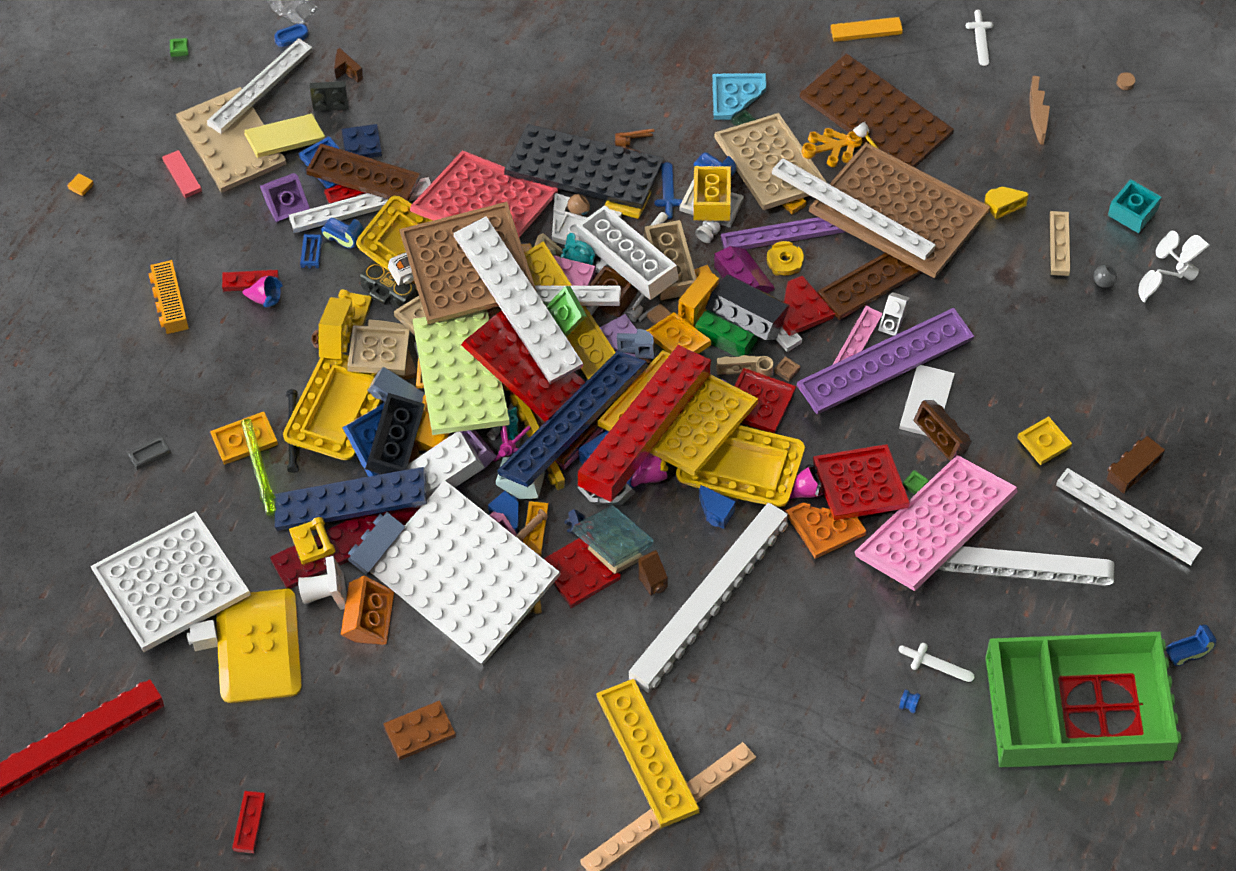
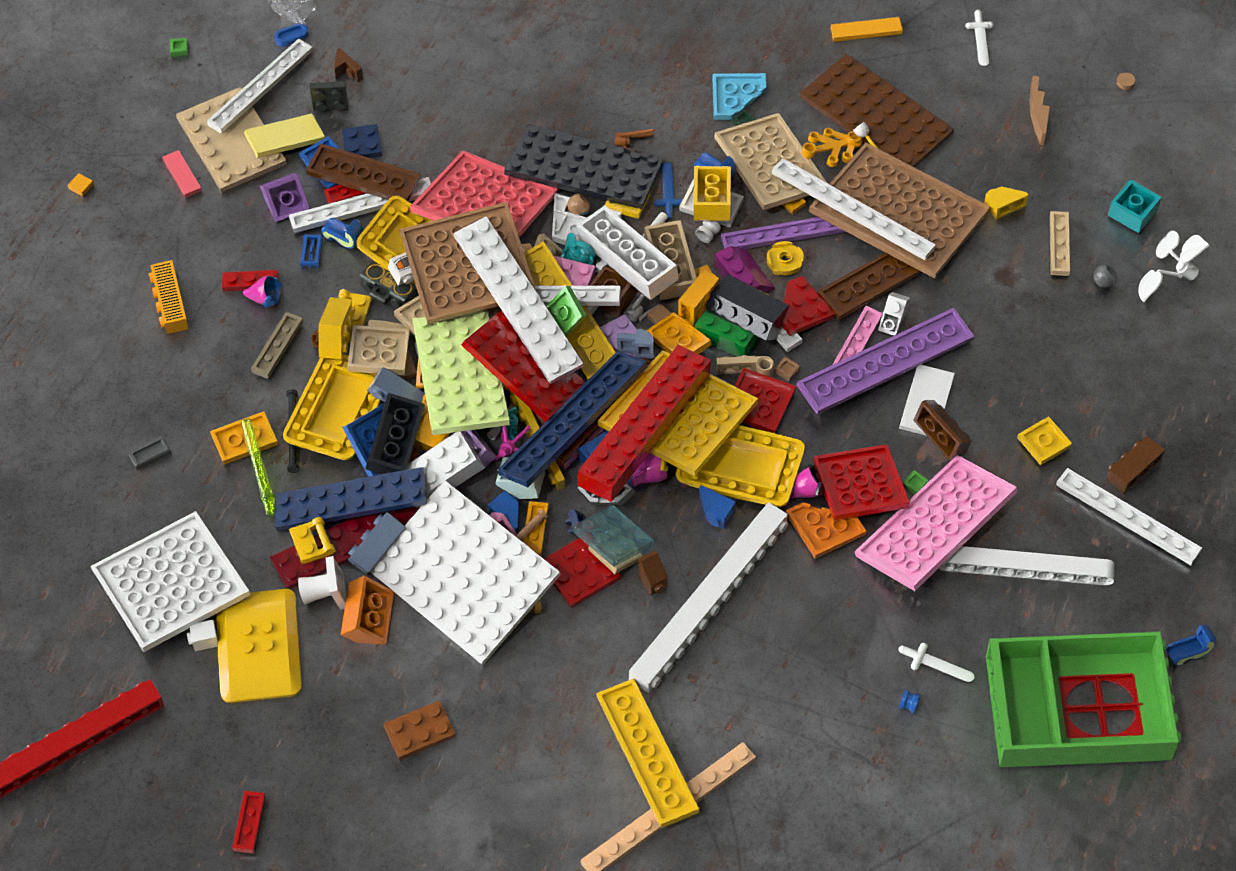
none -> dark tan plate [251,312,303,379]

